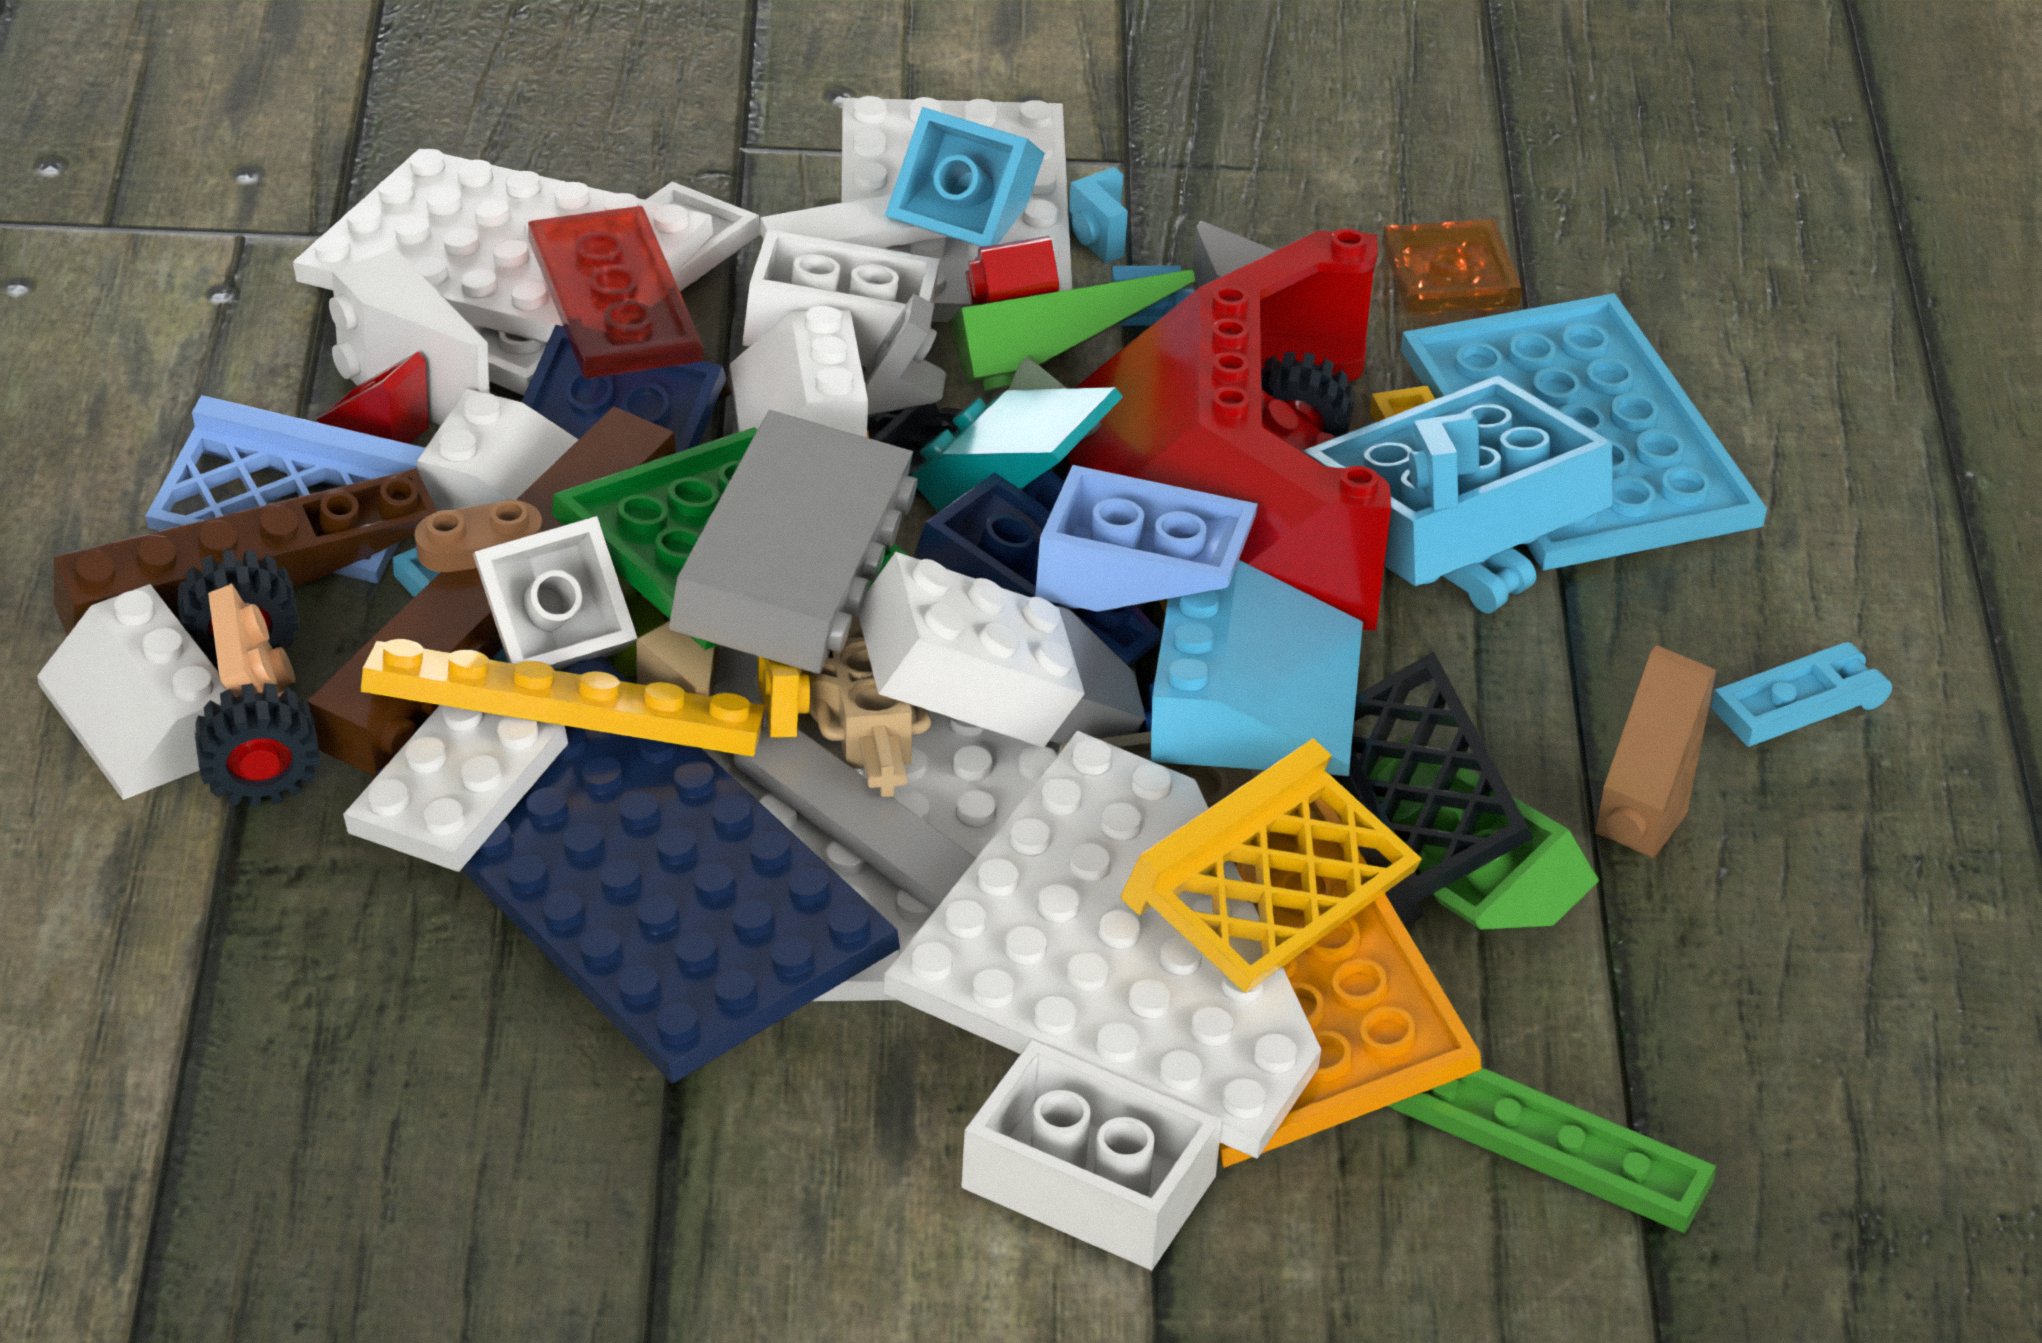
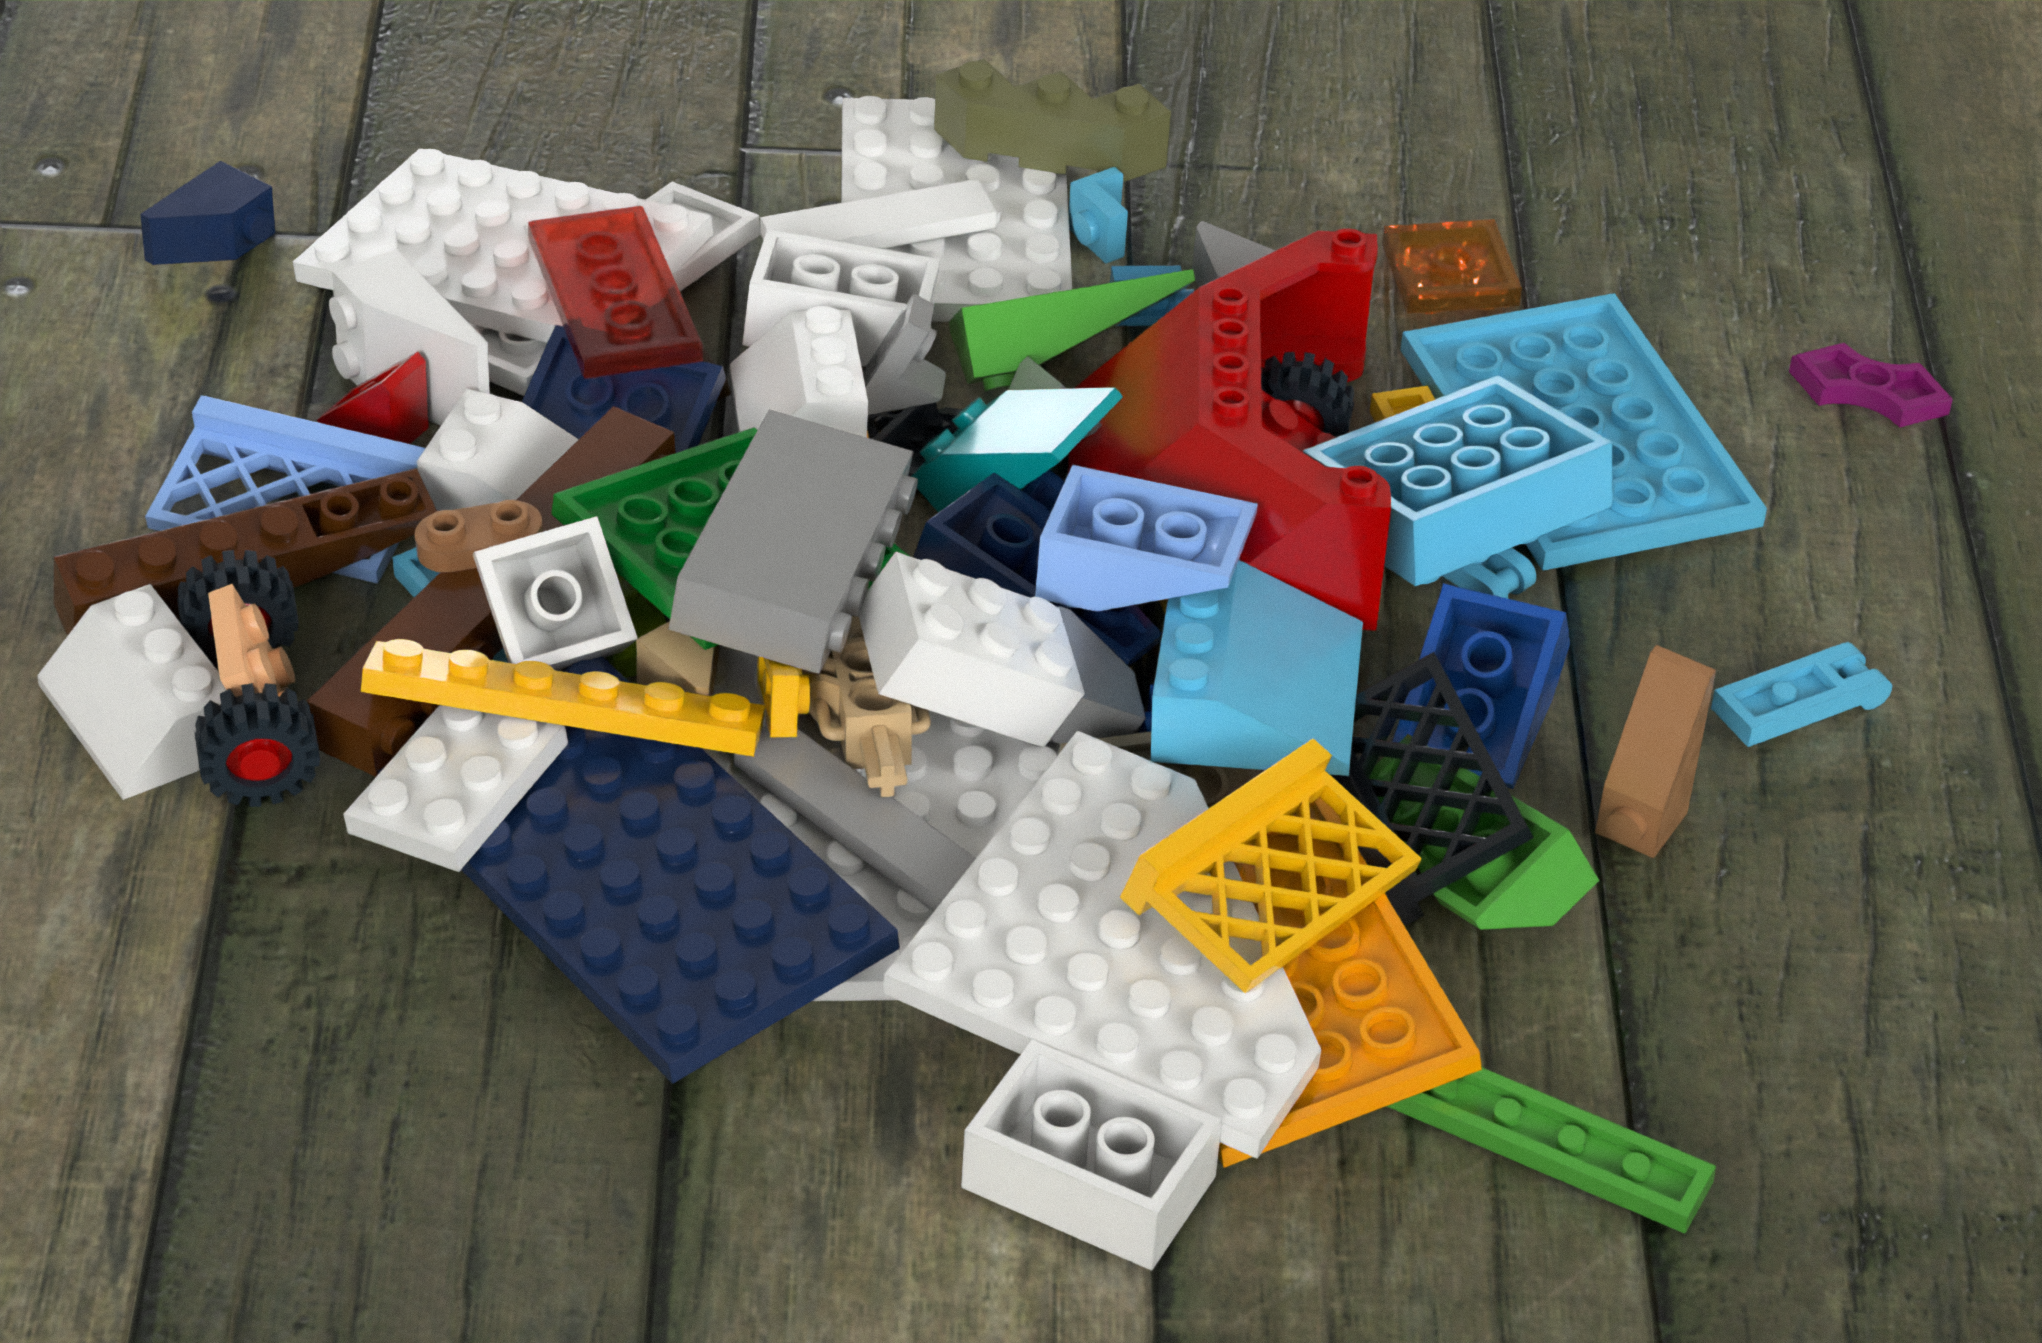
medium azure slope [885,107,1045,247] -> none
red brick [965,235,1059,305] -> none
medium azure bracket [1409,413,1479,511] -> none
none -> dark blue slope [140,161,276,265]
none -> olive brick [934,58,1171,182]
none -> blue slope [1392,583,1570,789]
none -> magenta tile [1789,343,1953,428]

